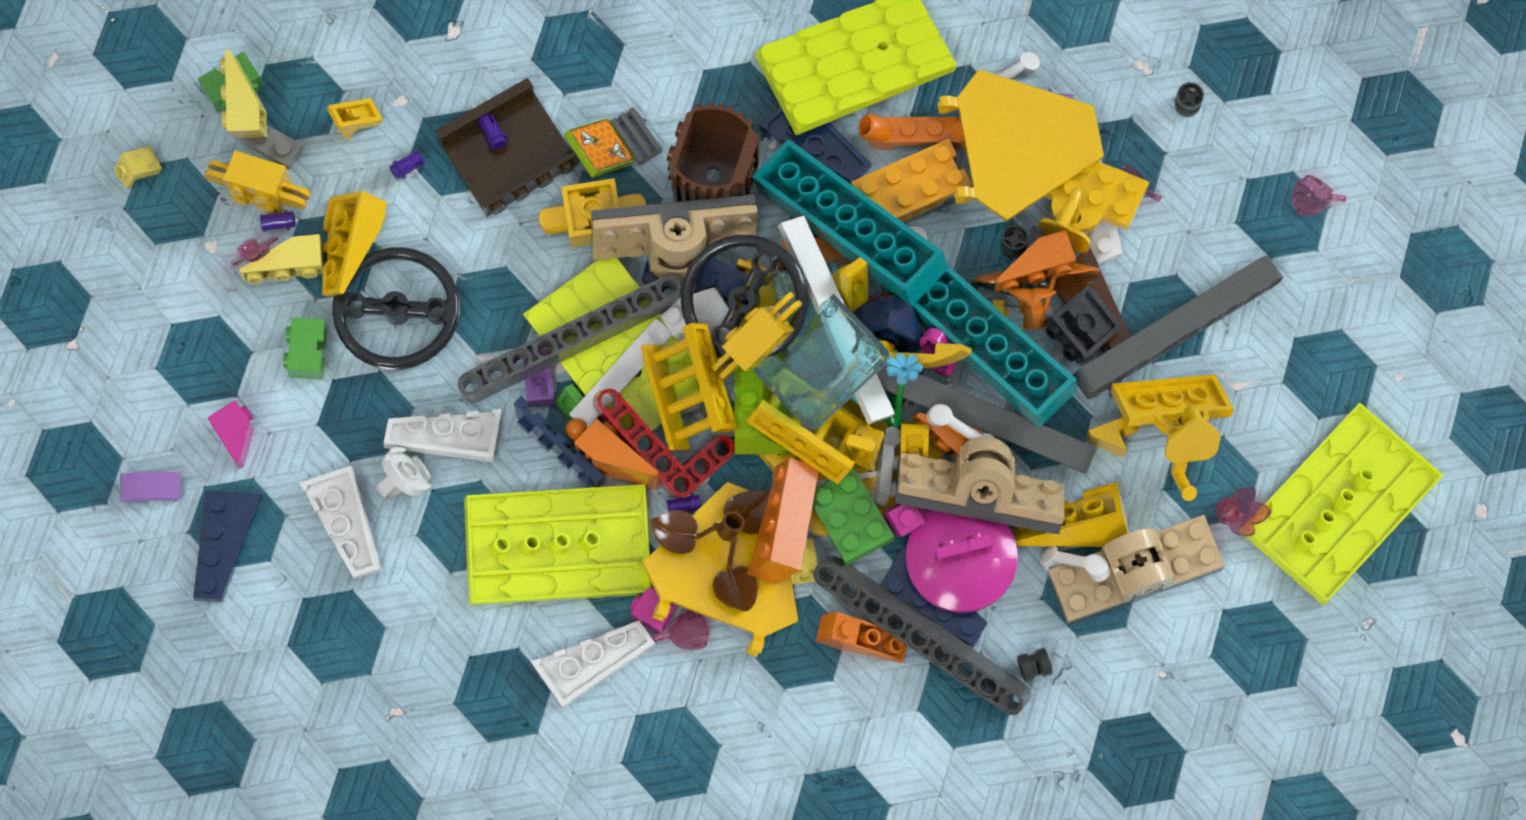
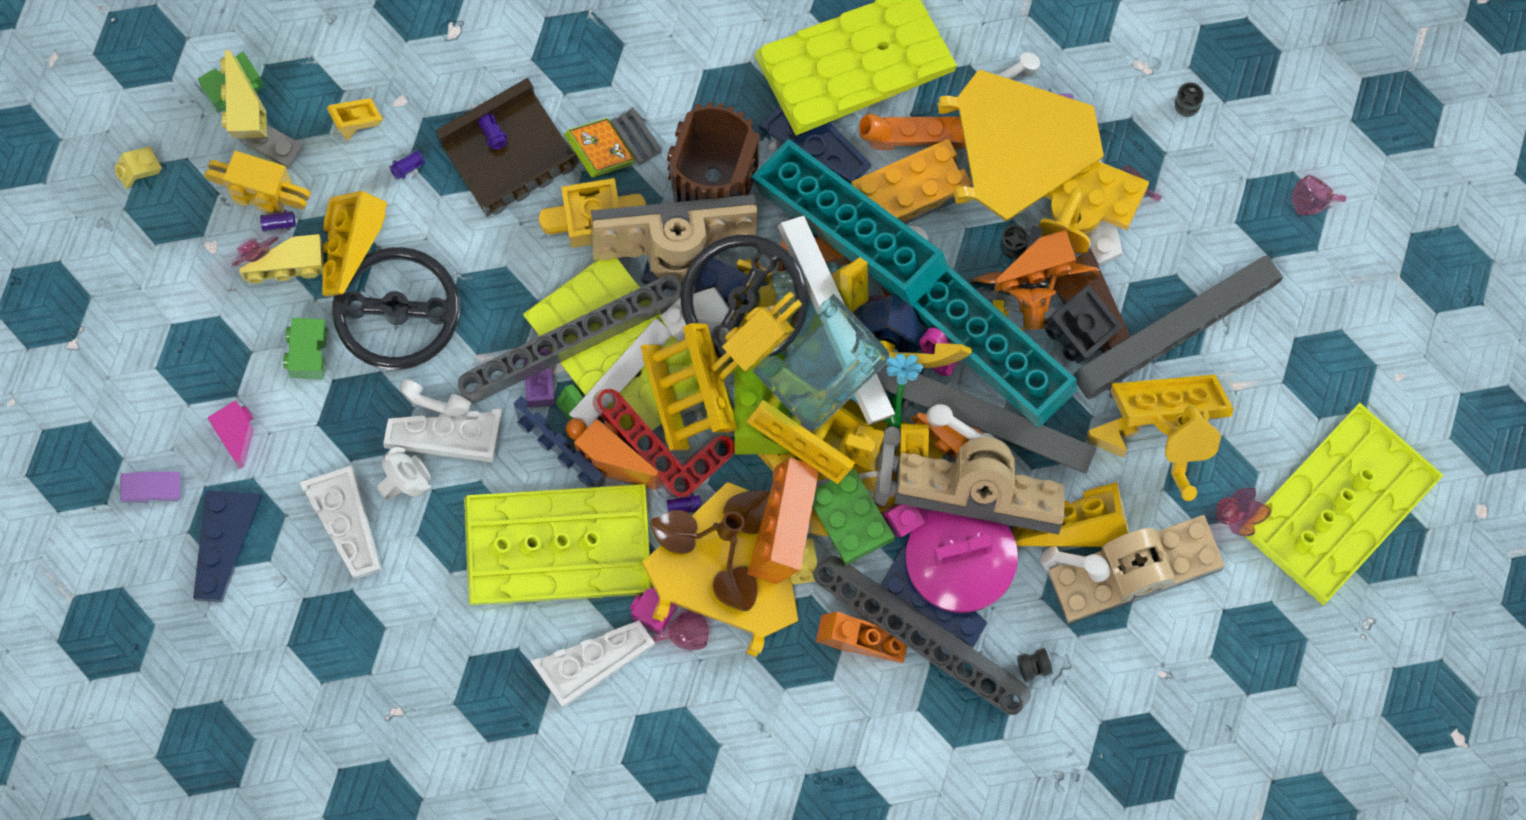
none -> white bar [400,379,471,416]

